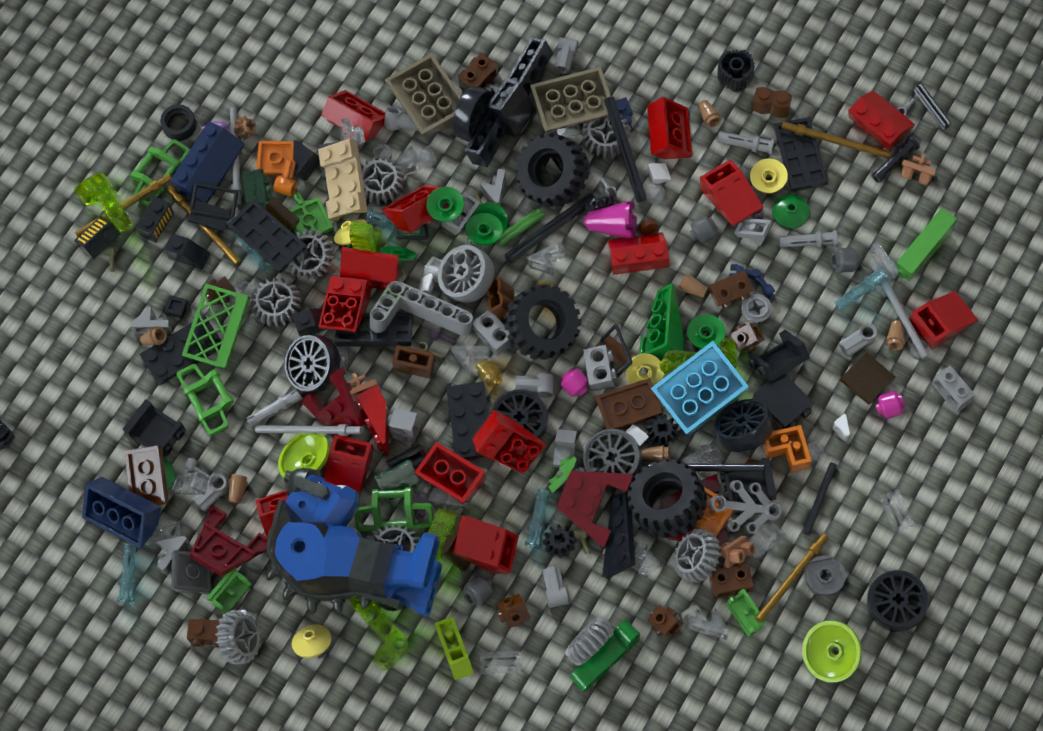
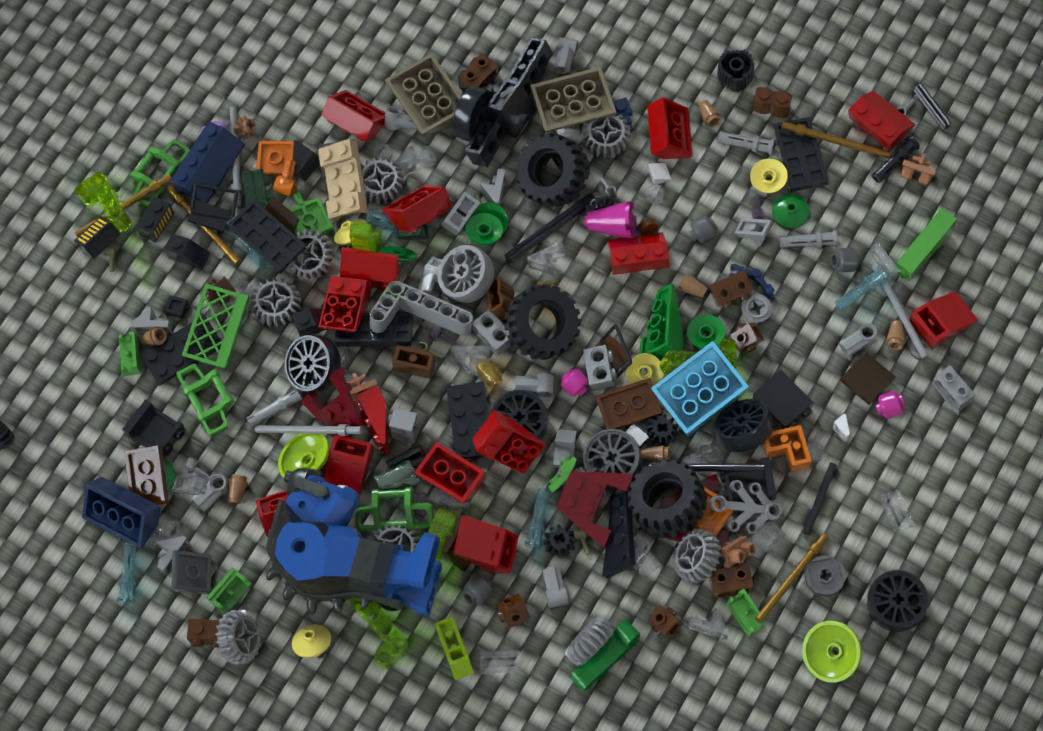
black tyre [160,104,197,141] -> none
dark red wing [190,505,268,577] -> none
clear slope [340,118,365,146] -> none
green dish [426,186,464,222] -> none
bright green axle [497,208,544,246] -> none
black axle [604,96,647,203] -> none
clear tile [681,605,702,622] -> none
red slope [700,159,764,227] -> none
black panel [747,330,810,382] -> none
none -> bright green hinge [119,332,141,377]

